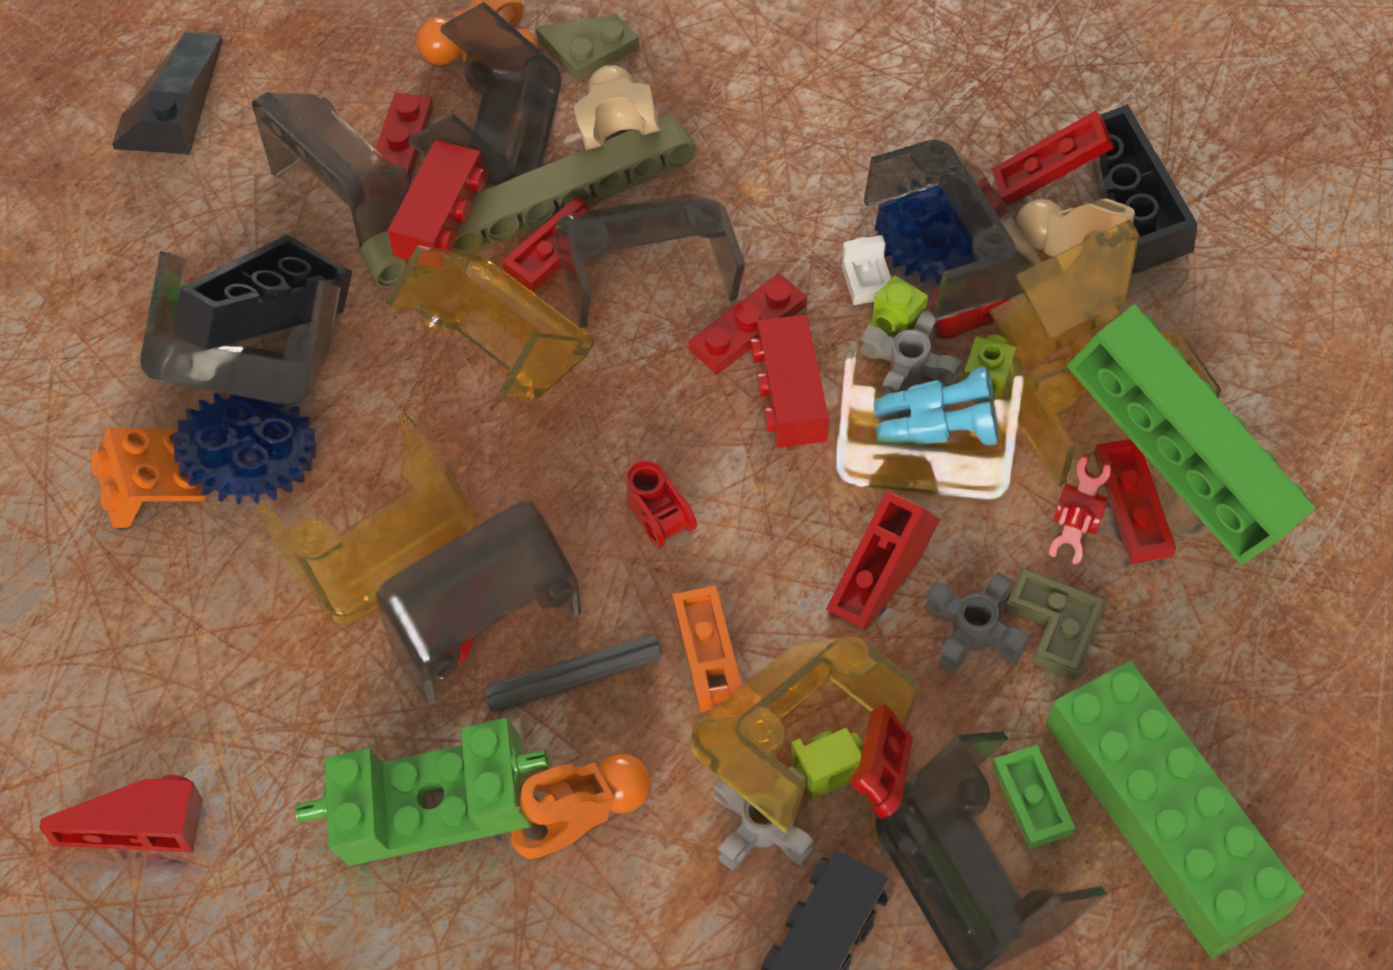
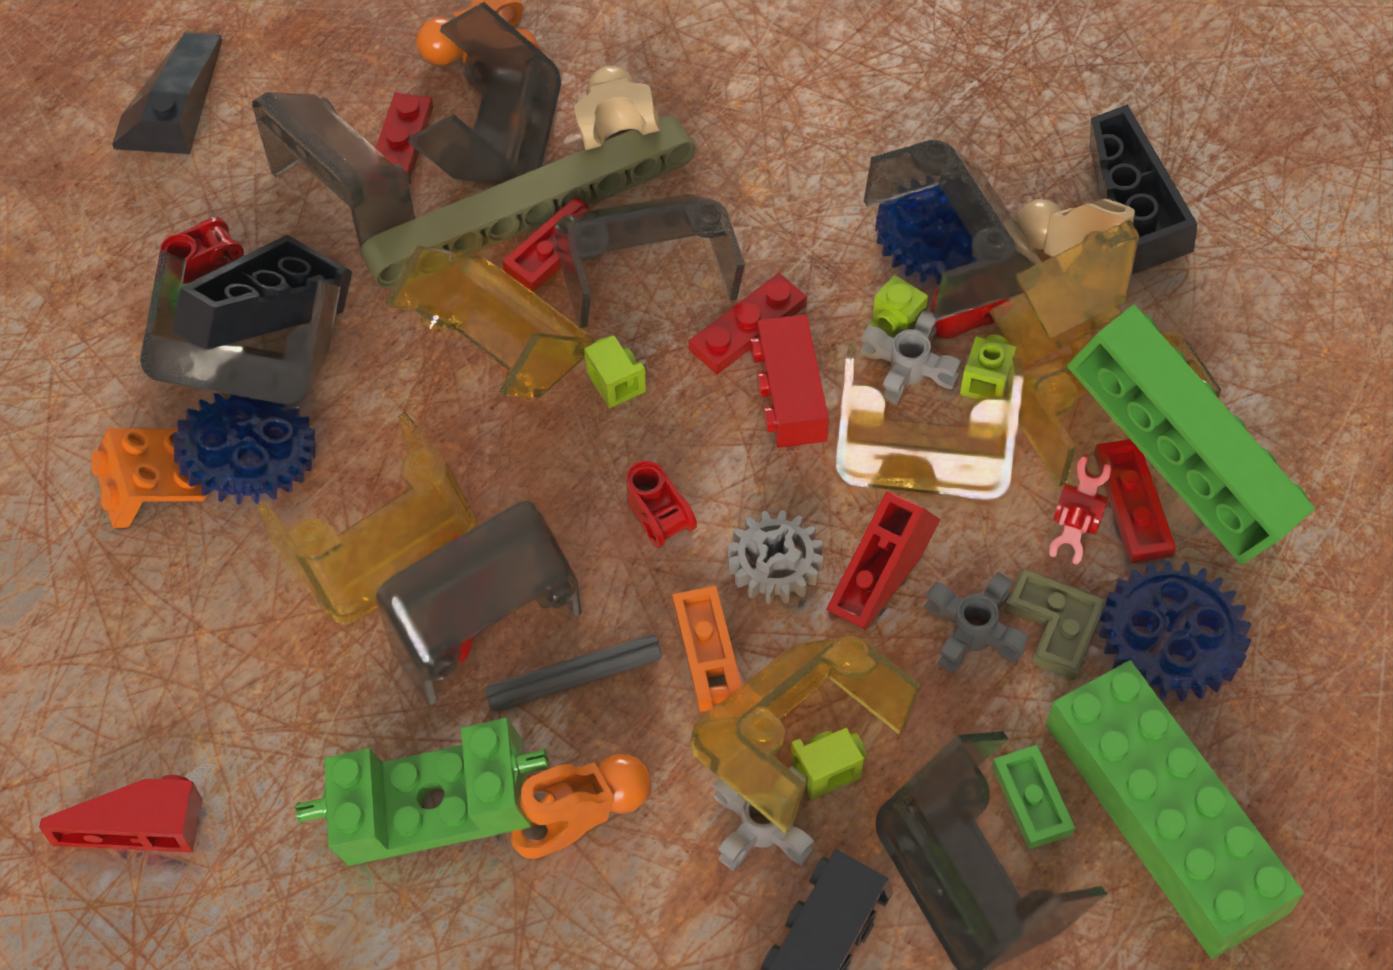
red brick [387,140,487,268] -> none
olive wing [535,15,639,81] -> none
white bracket [842,235,891,305] -> none
red plate [849,703,913,819] -> none
medium azure piece [873,366,999,446] -> none
red plate [992,110,1114,206] -> none
none -> red piece [160,217,244,285]
none -> lime brick [584,335,646,409]
none -> light grey gear [728,510,824,604]
none -> clear blue gear [1099,560,1251,701]

